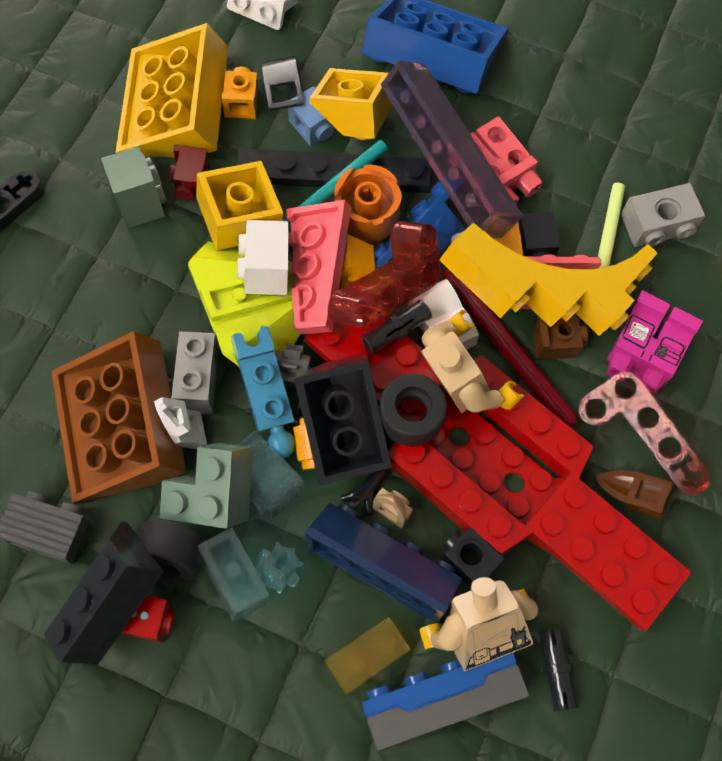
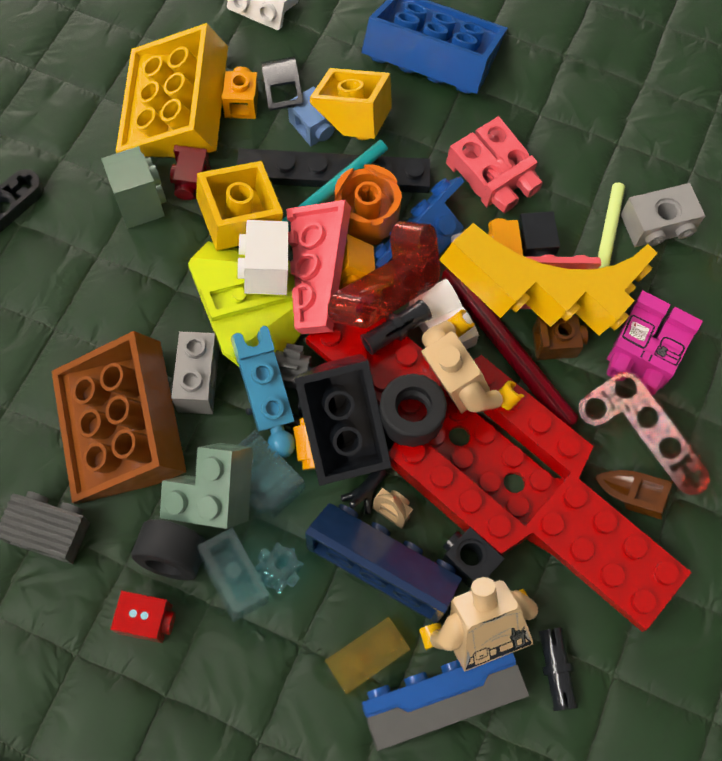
black slope [44,521,164,665] -> none
white slope [154,397,207,449] -> none
brick [380,60,523,238] -> none

